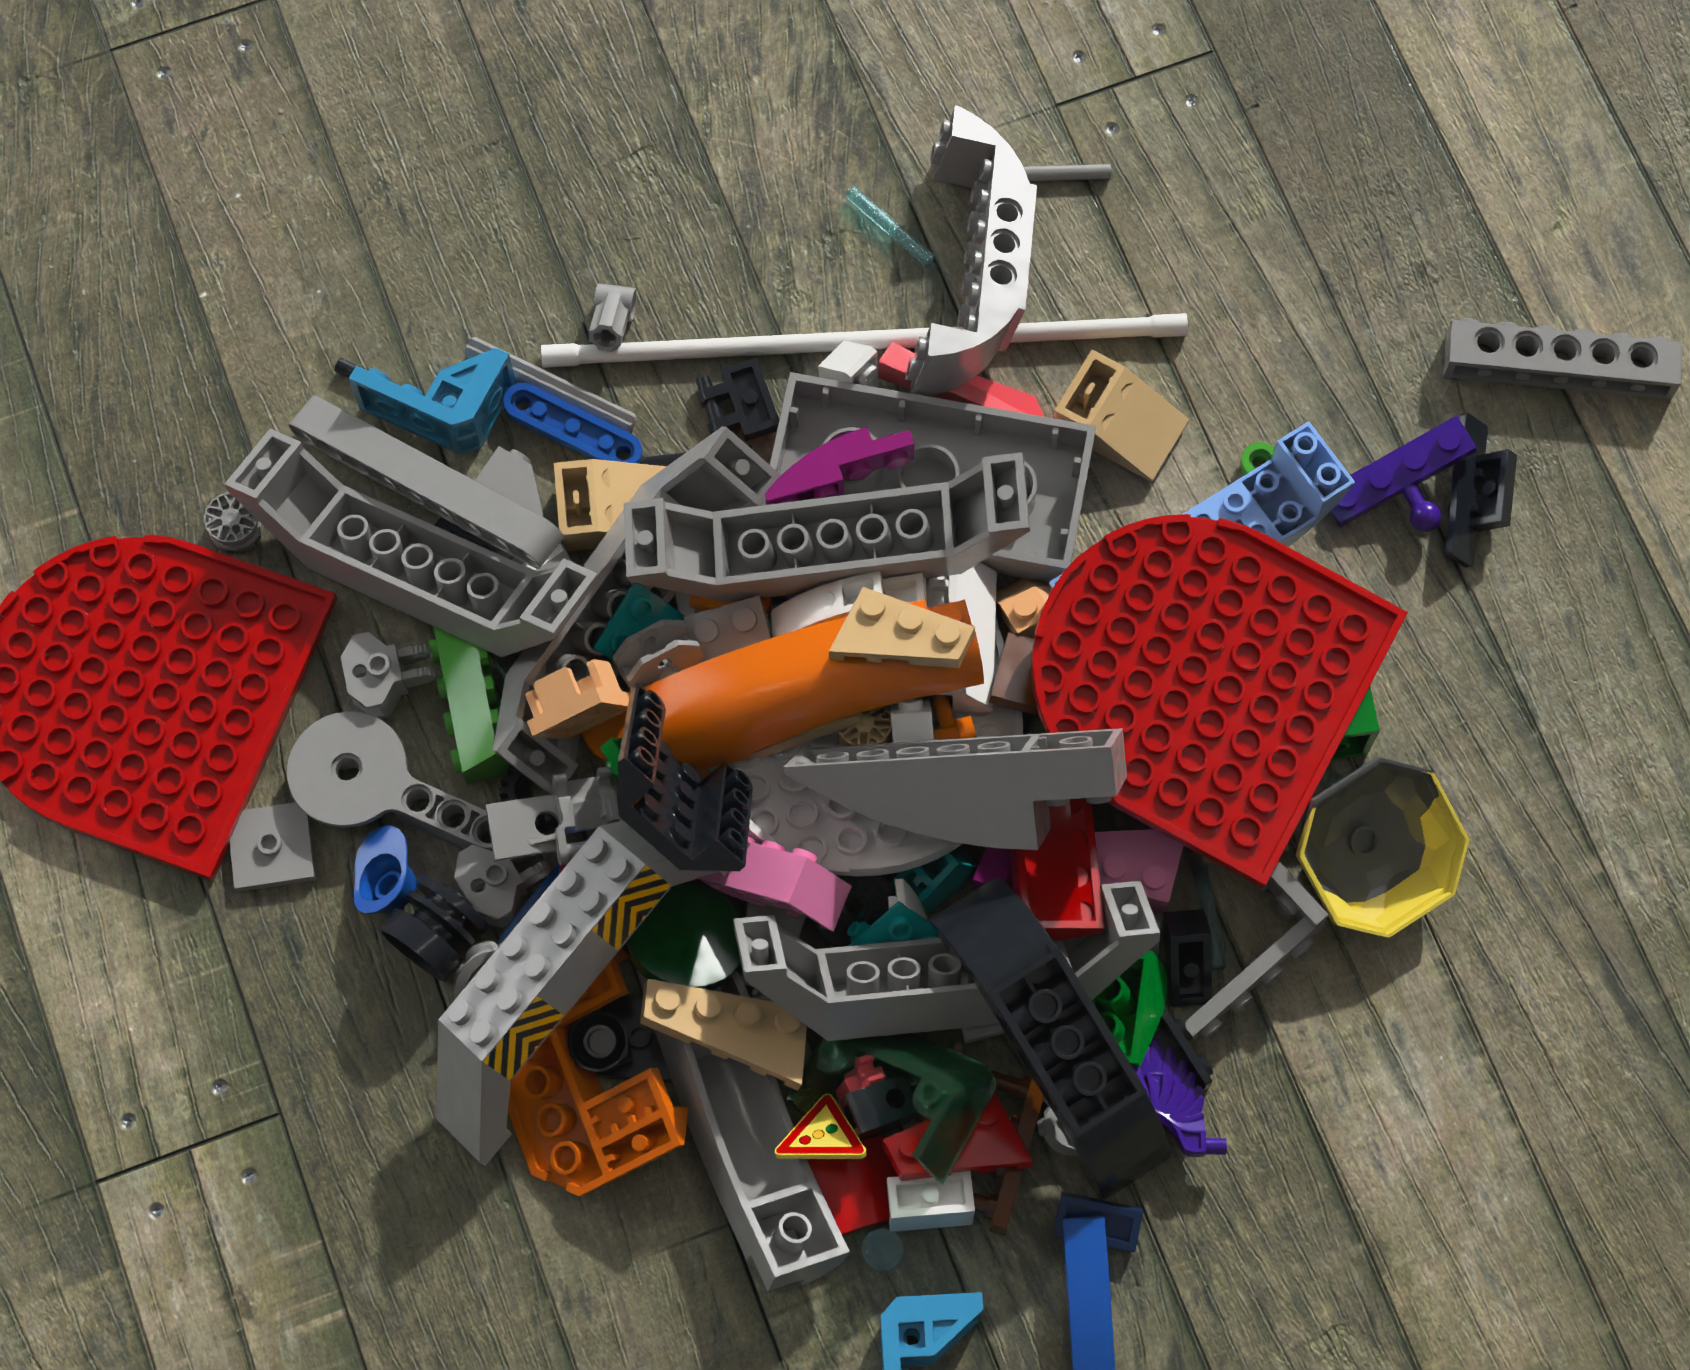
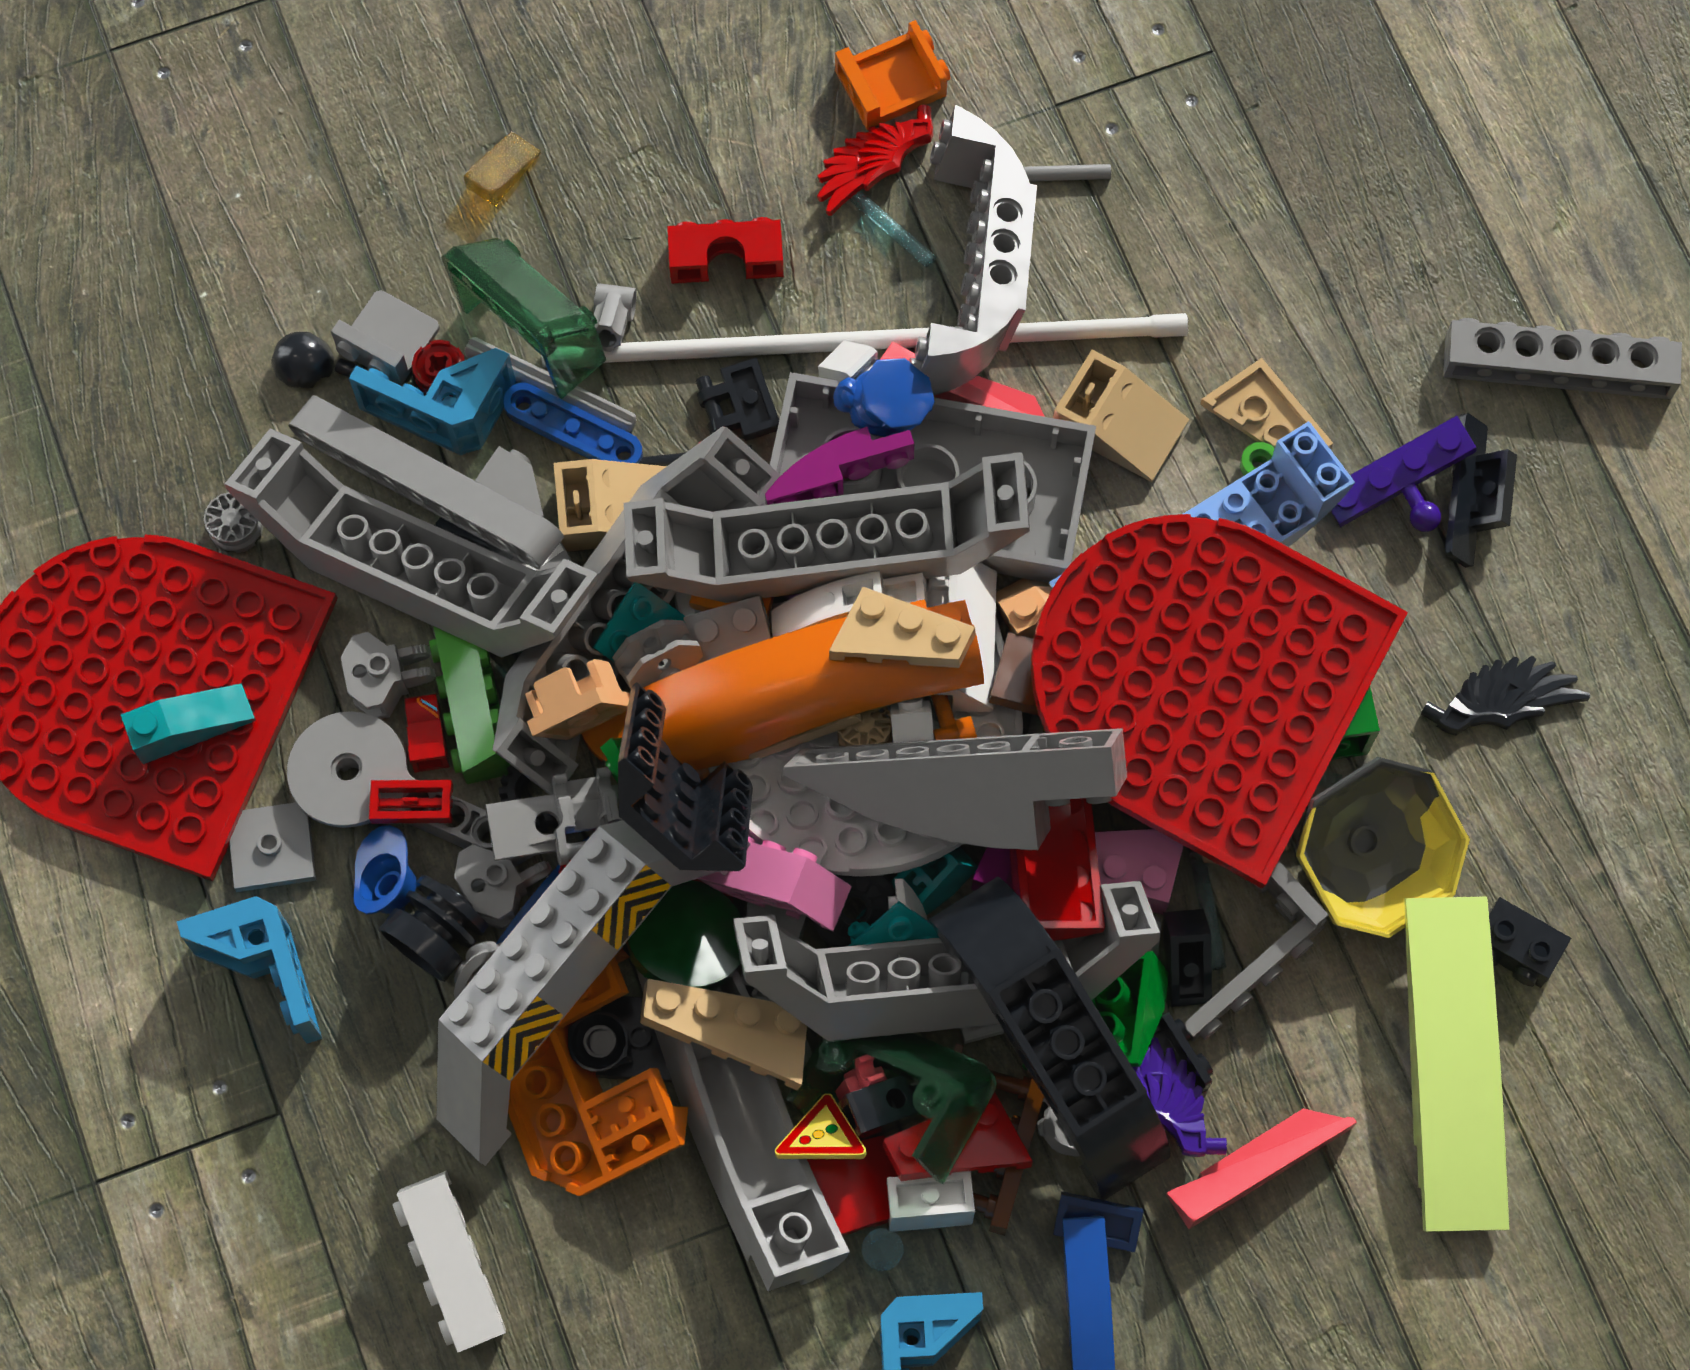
none -> teal slope [121,683,256,764]
none -> dark azure bracket [177,896,322,1044]
none -> black hair [271,332,334,388]
none -> light grey bracket [331,290,440,385]
none -> red tile [369,780,454,824]
none -> white wedge [393,1170,506,1352]
none -> red leg [405,693,450,773]
none -> red wheel [412,340,465,401]
none -> clear green windscreen [441,238,606,399]
none -> clear yellow slope [463,131,541,207]
none -> red arch [667,217,784,284]
none -> red animal [817,105,934,216]
none -> blue piece [833,358,935,437]
none -> orange panel [835,20,950,130]
none -> coral wedge [1166,1108,1357,1229]
none -> tan wing [1200,358,1333,449]
none -> yellowish green slope [1404,896,1509,1232]
none -> black animal [1420,656,1590,736]
none -> black brick [1489,897,1572,988]

